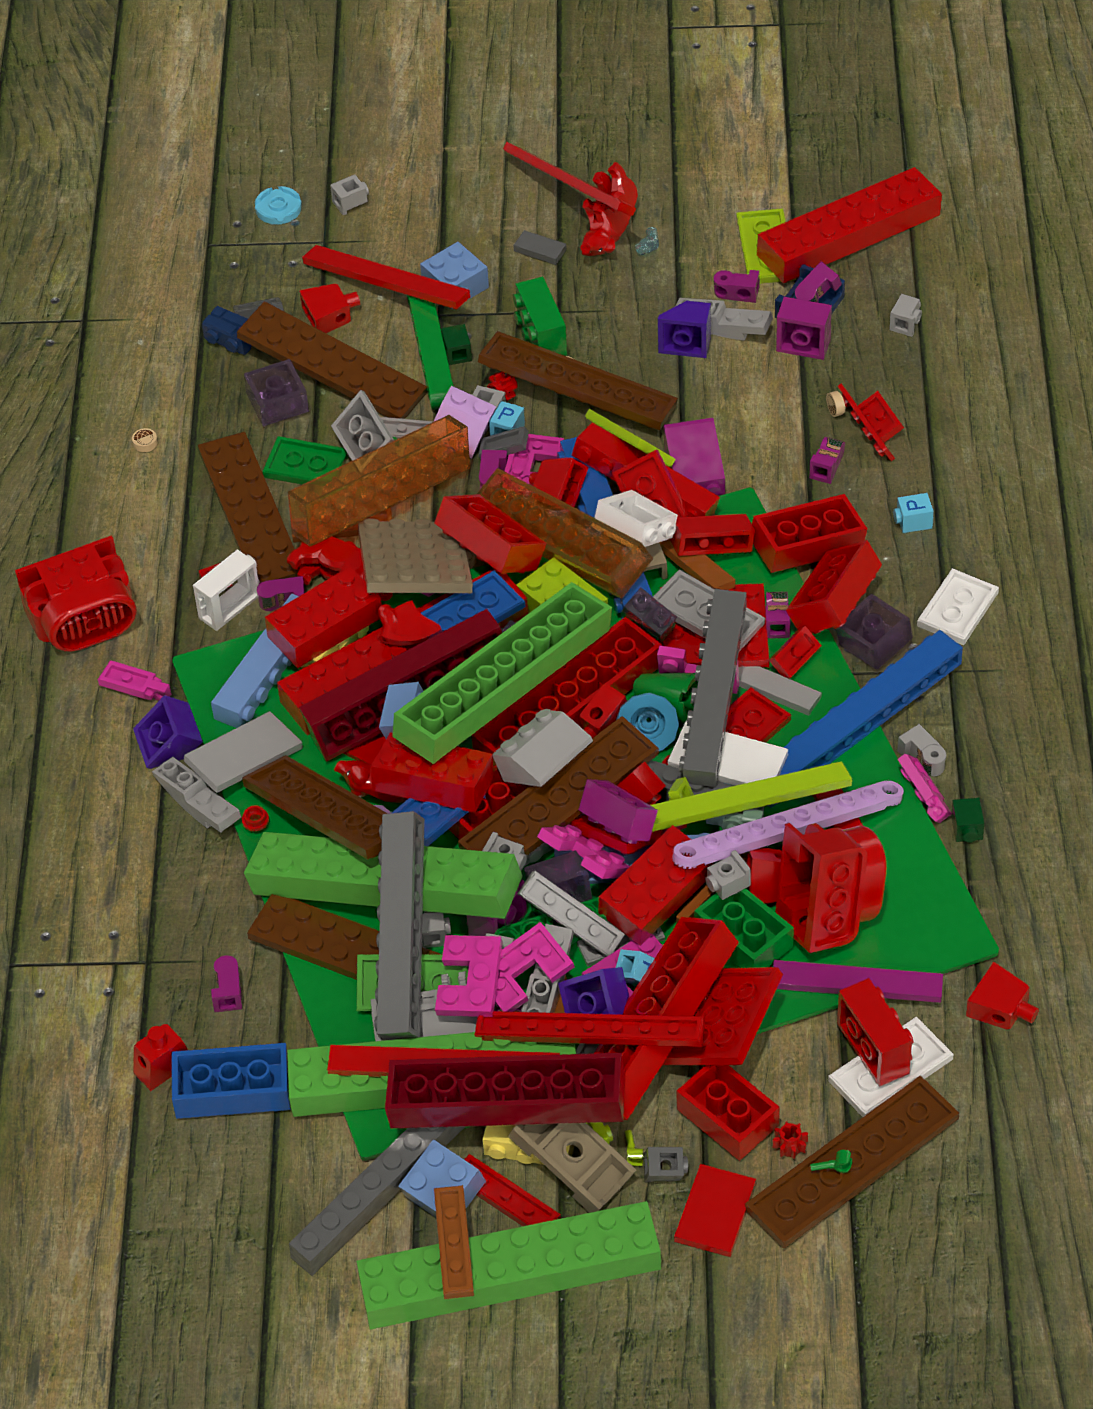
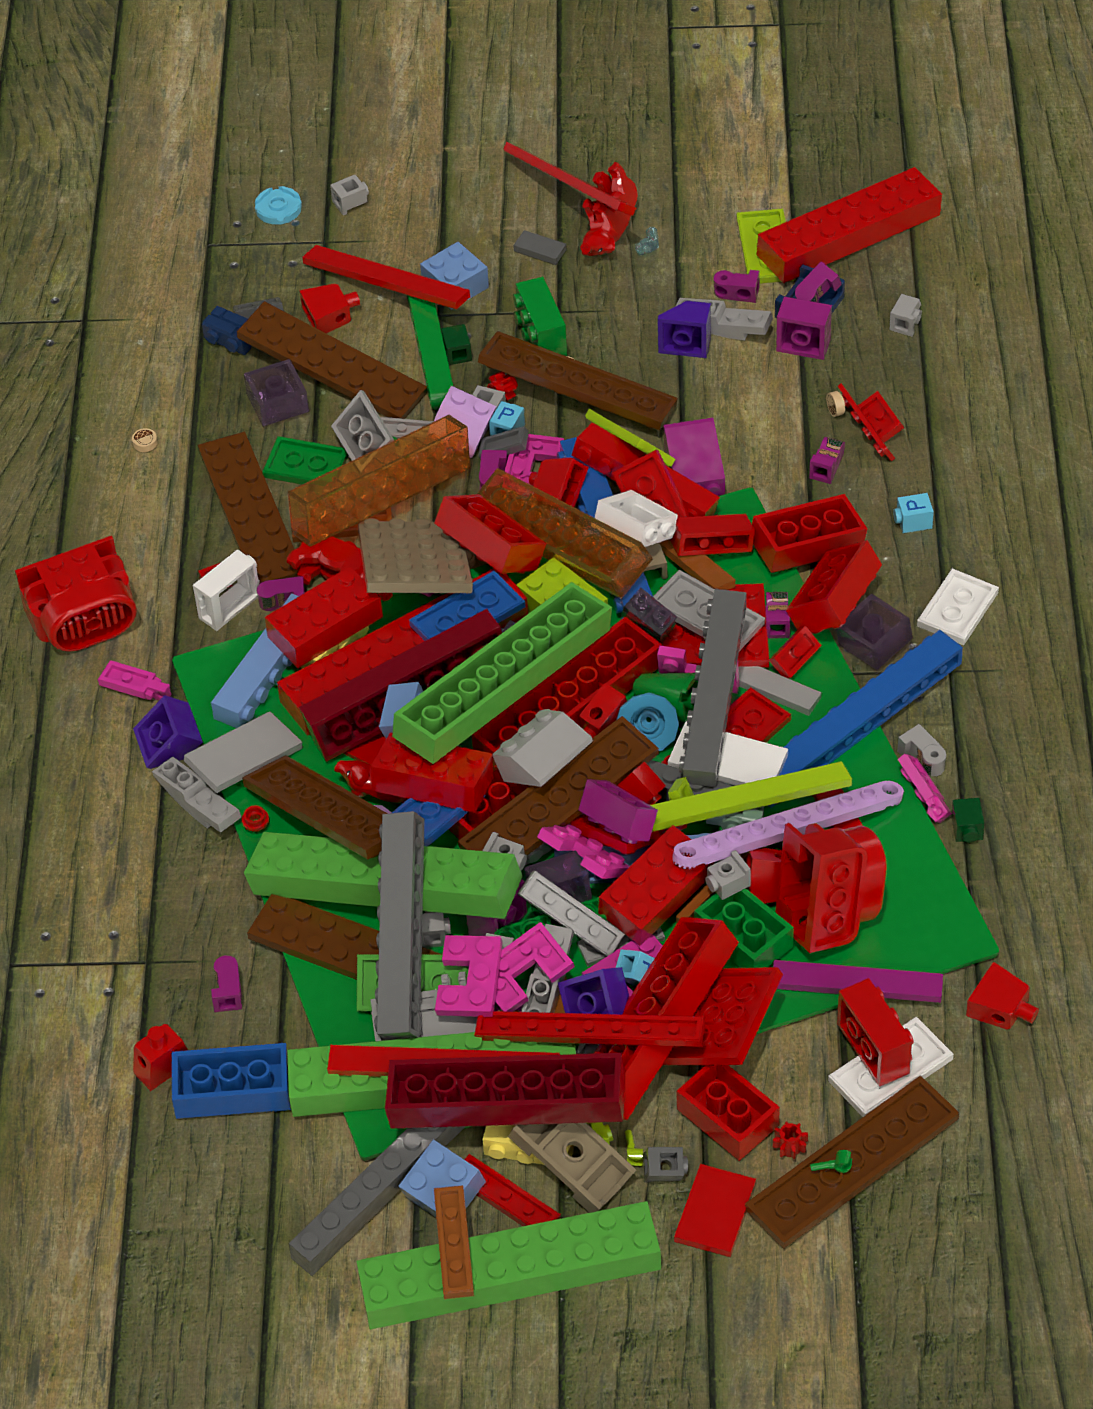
red arm [378,600,442,646] -> none

